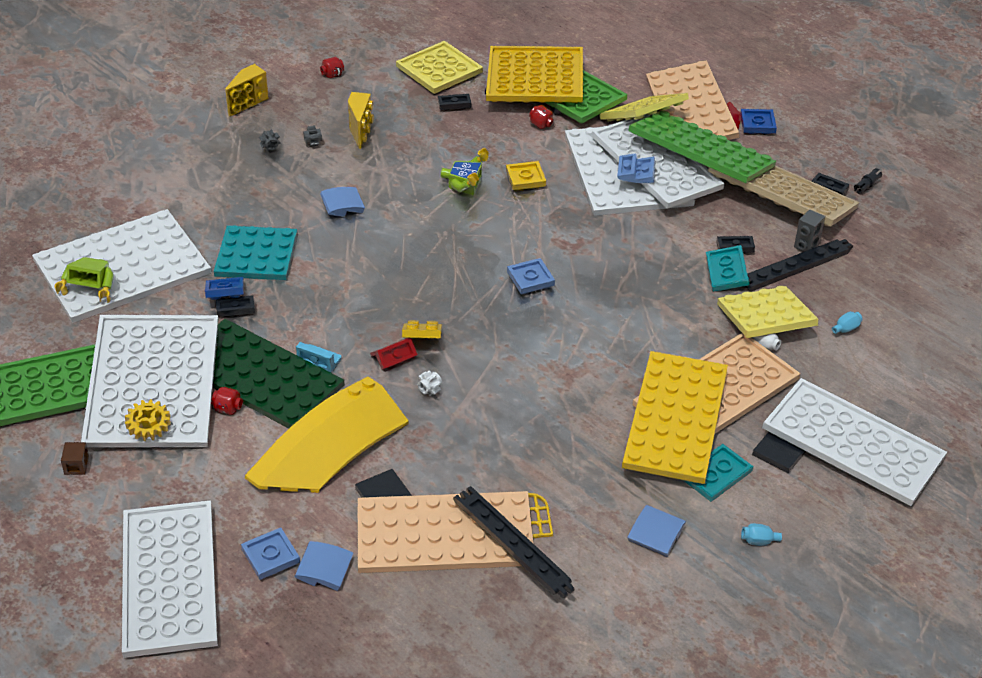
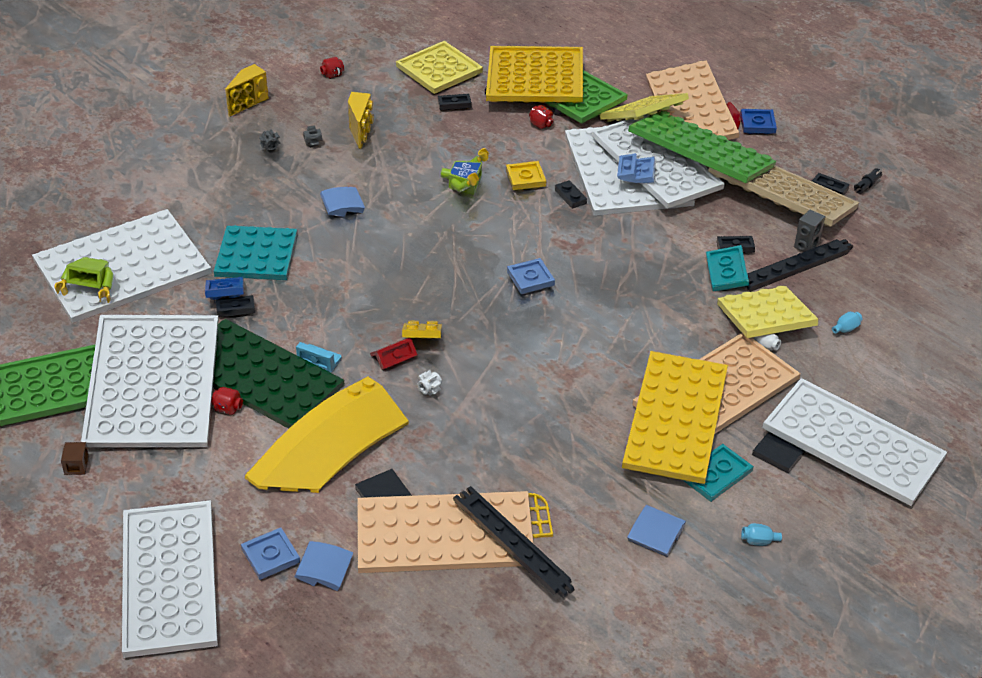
yellow gear [125,399,171,441] -> none
none -> black plate [555,180,587,209]

